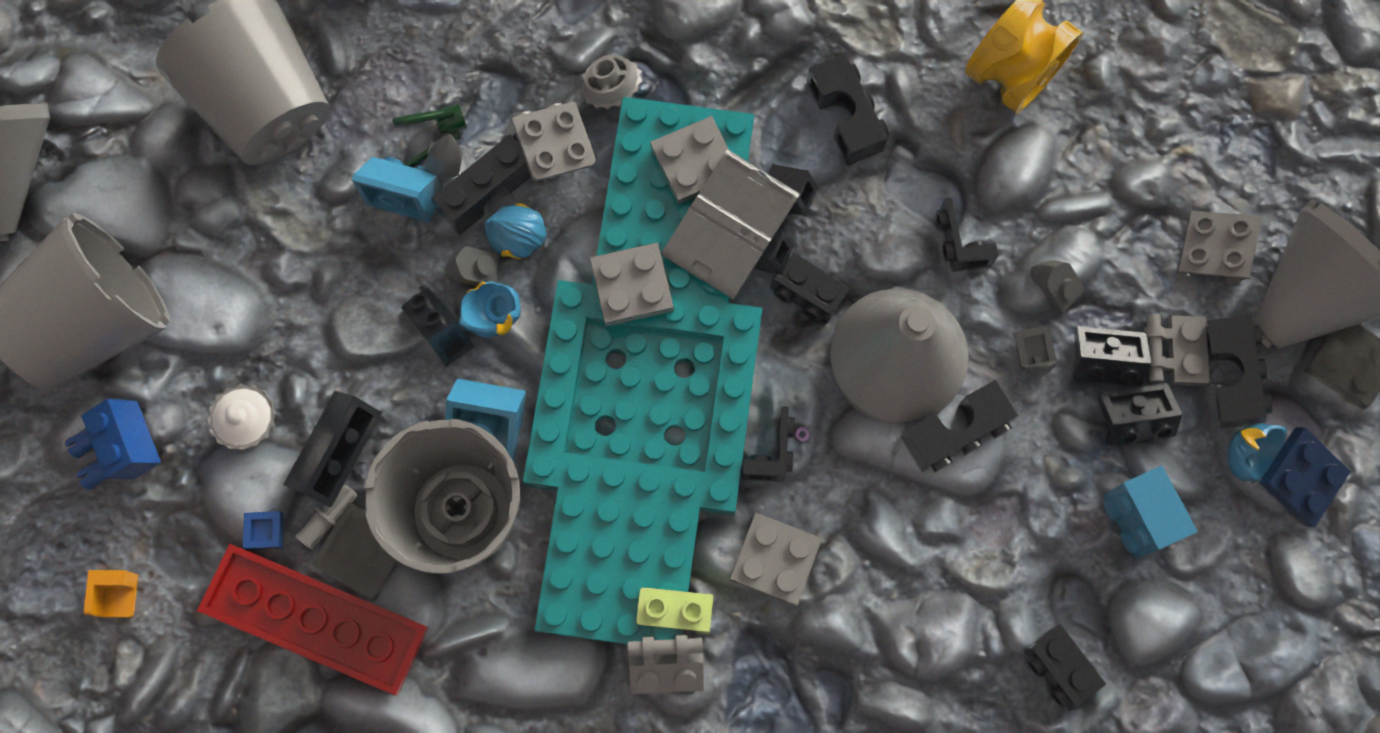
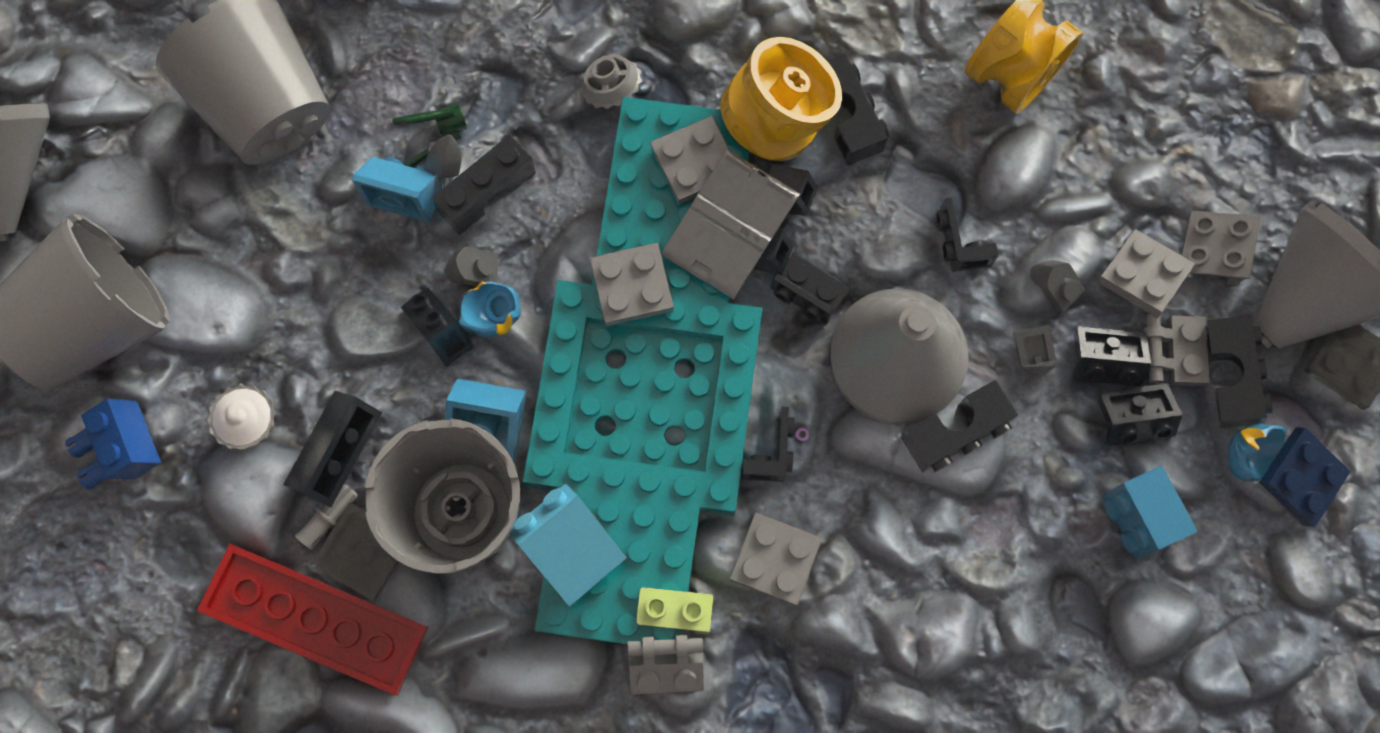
light orange panel [84,570,138,618] -> none
blue plate [243,511,284,550] -> none
dark azure hair [484,203,547,260] -> none
light grey bracket [506,101,596,181] -> none
black bracket [1024,624,1106,710] -> none
none -> medium azure brick [509,483,627,606]
none -> yellow piece [720,37,842,161]
none -> light grey plate [1098,229,1195,318]

